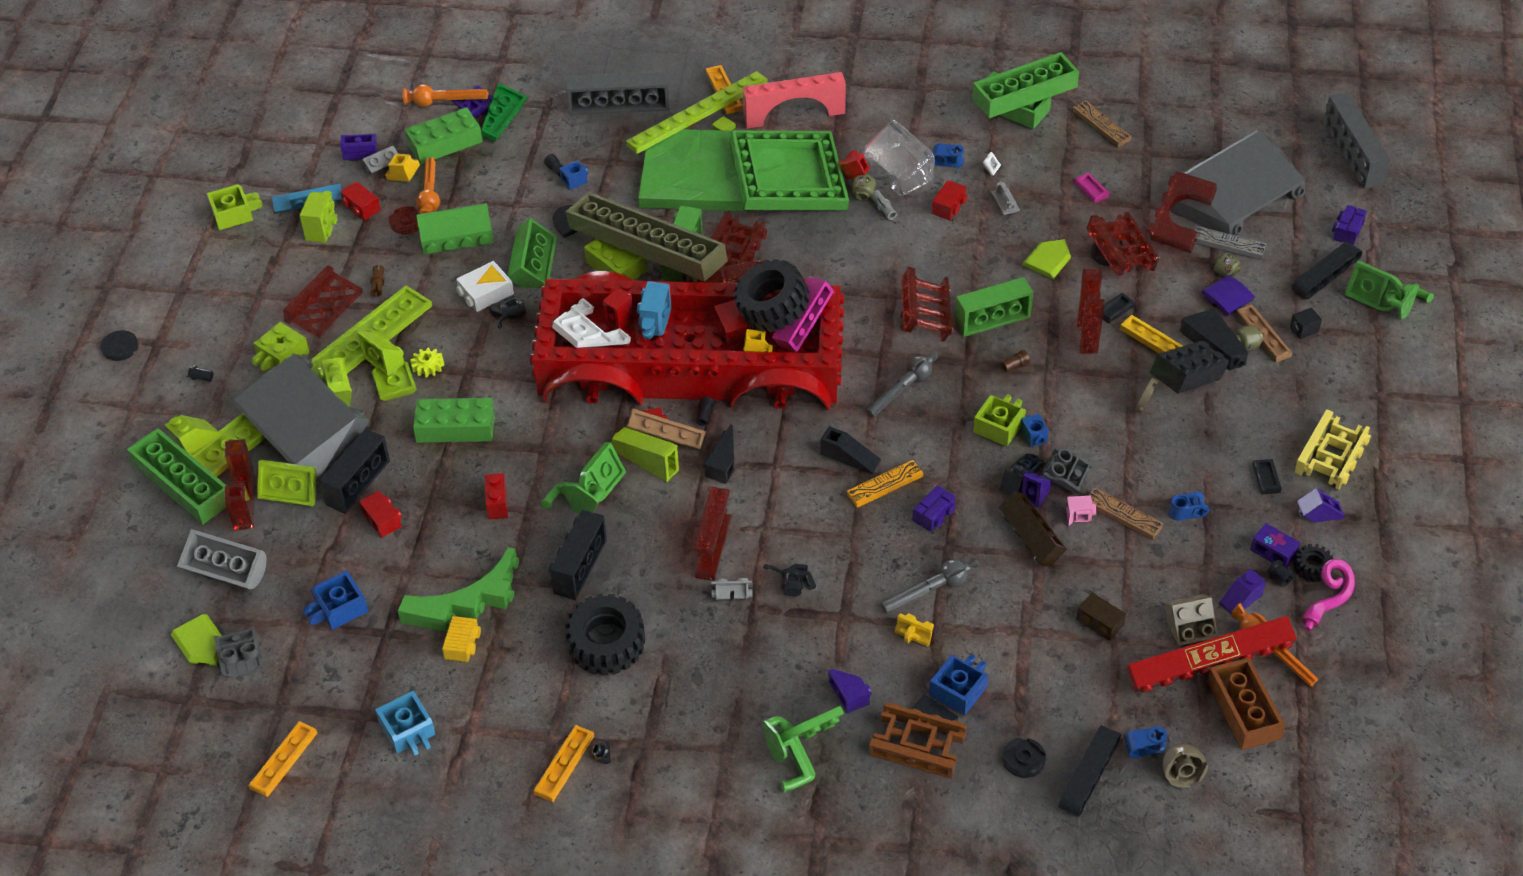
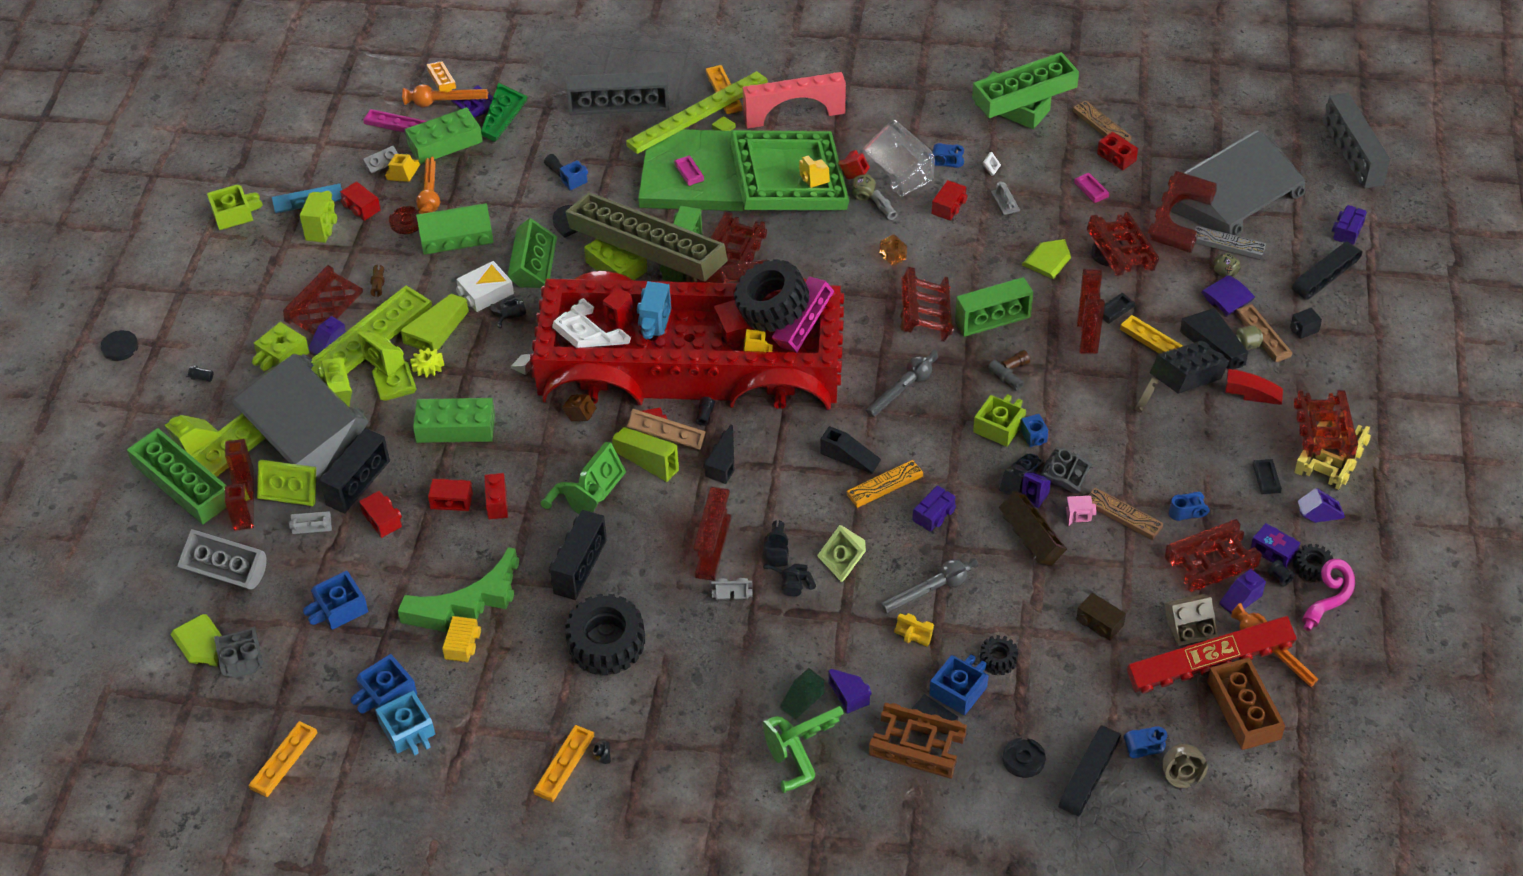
dark purple brick [340,133,378,161] -> none
bright green plate [1344,261,1434,320] -> none
none -> light grey hinge [289,511,332,534]
none -> dark purple slope [309,316,346,356]
none -> blue hinge [350,654,417,713]
none -> dark pink tile [363,109,427,133]
none -> lime slope [401,294,469,351]
none -> light orange plate [427,61,456,92]
none -> red brick [428,479,473,511]
none -> white slope [511,354,533,375]
none -> reddish brown brick [562,394,597,421]
none -> dark pink tile [674,155,704,186]
none -> black piece [762,520,789,567]
none -> clear green slope [780,668,824,719]
none -> yellow brick [799,155,830,188]
none -> yellowish green slope [817,525,866,582]
none -> clear orange brick [880,234,907,266]
none -> black tyre [980,635,1018,675]
none -> dark grey pin [988,360,1024,391]
none -> red brick [1097,131,1138,170]
none -> clear red fence [1165,519,1262,592]
none -> red slope [1225,369,1283,405]
none -> clear red fence [1294,390,1358,459]

